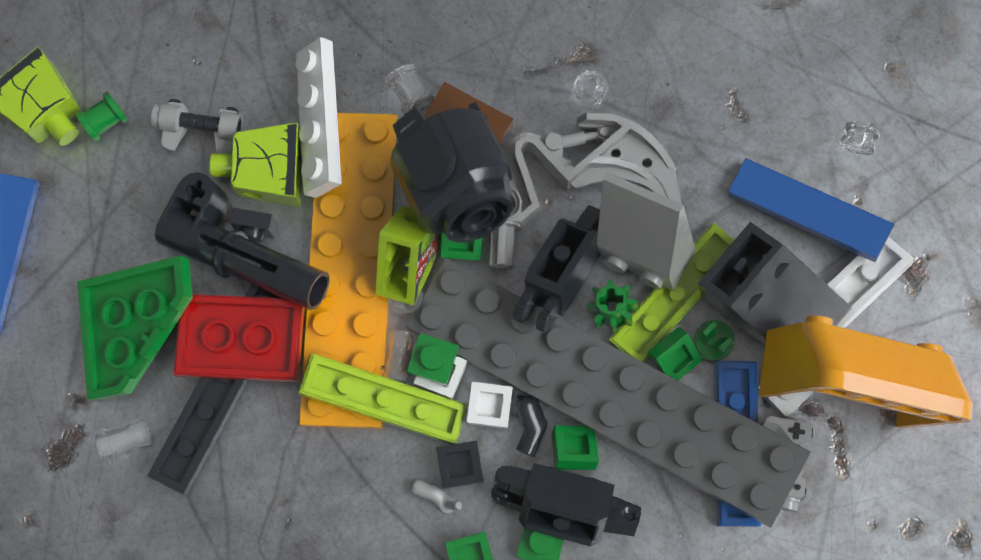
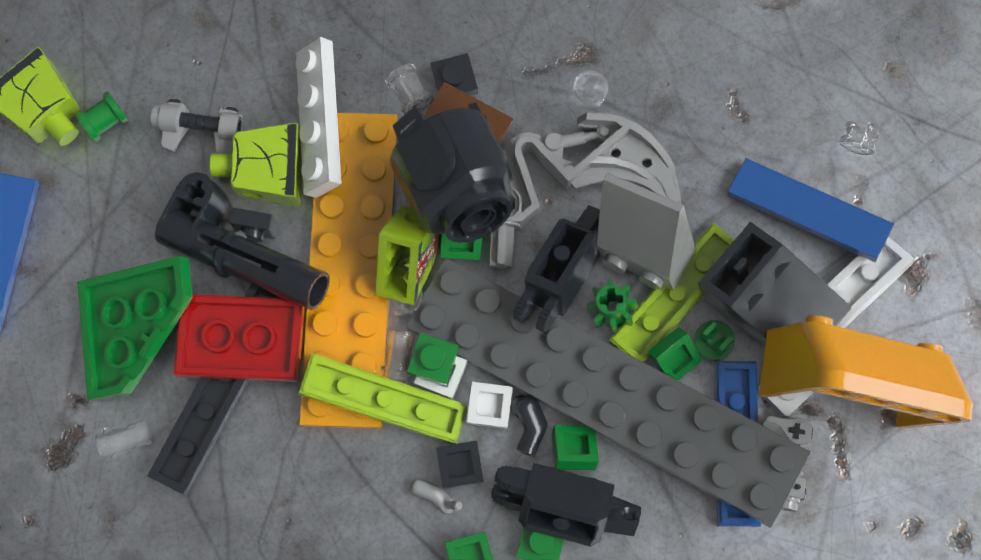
none -> black plate [430,53,478,96]

